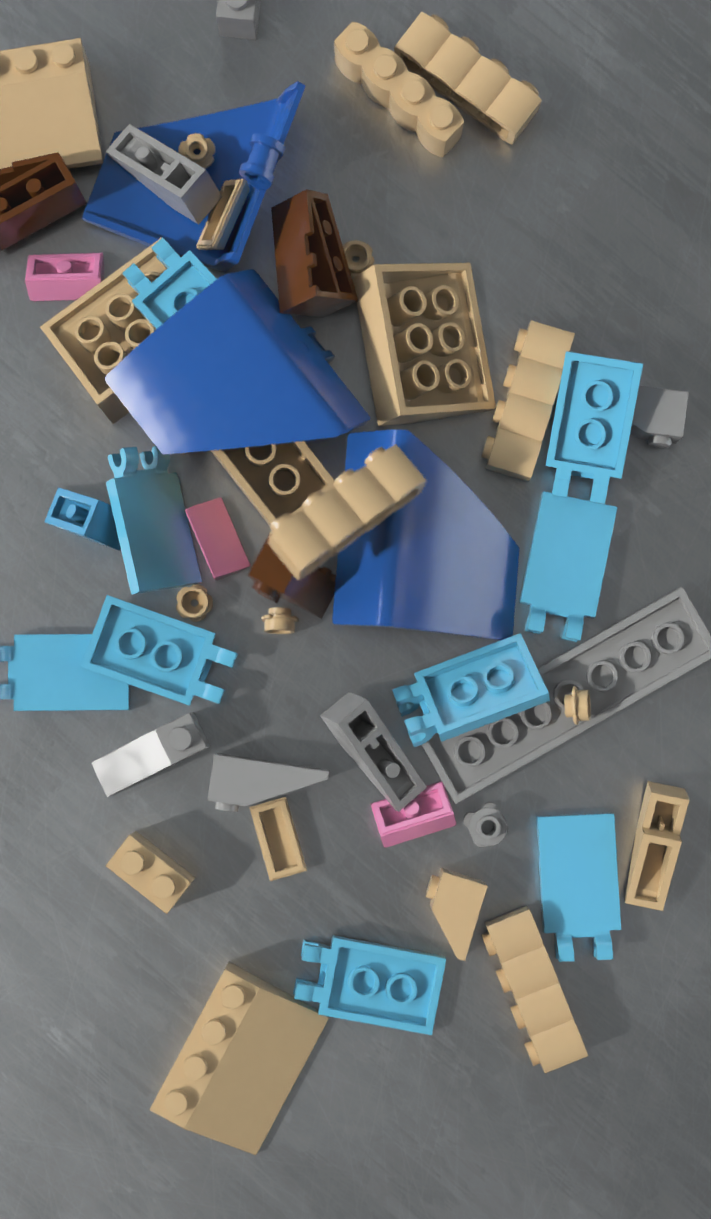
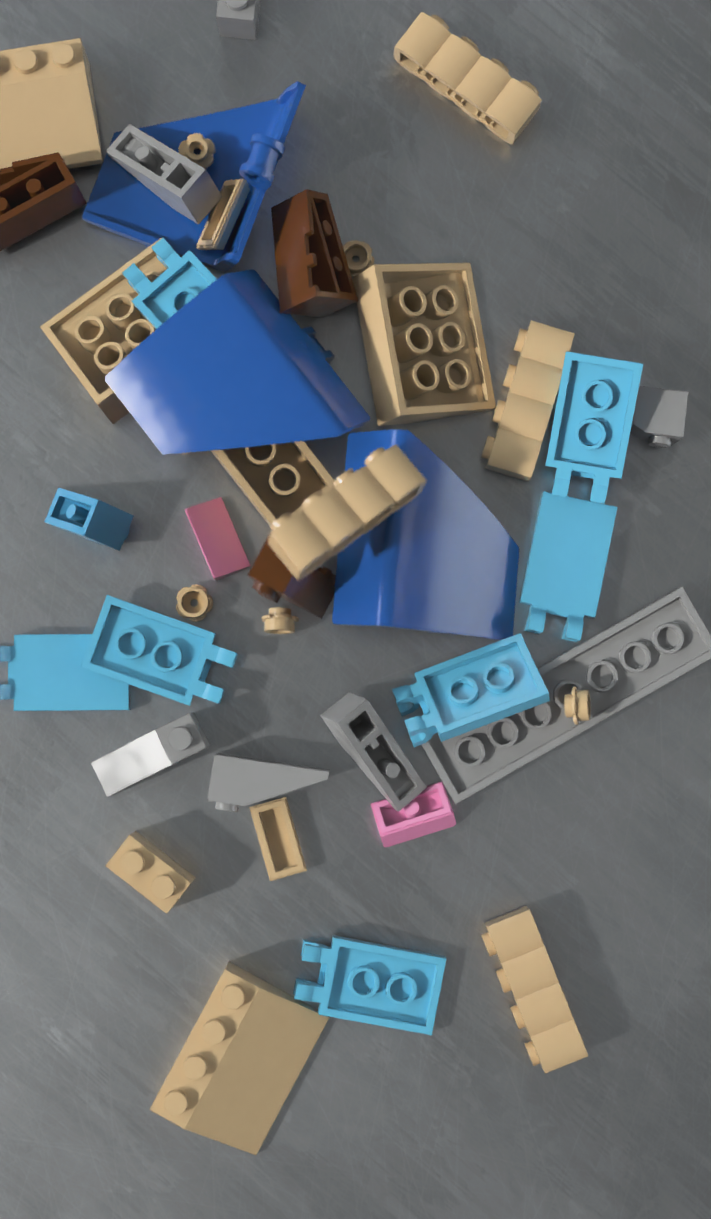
bright pink slope [25,253,104,301] -> none
medium azure tile [106,446,202,595] -> none
tan brick [334,21,464,157] -> none
tan slope [426,868,488,961] -> none
light grey brick [463,802,508,847] -> none
medium azure tile [536,813,621,962] -> none
tan slope [624,781,689,911] -> none

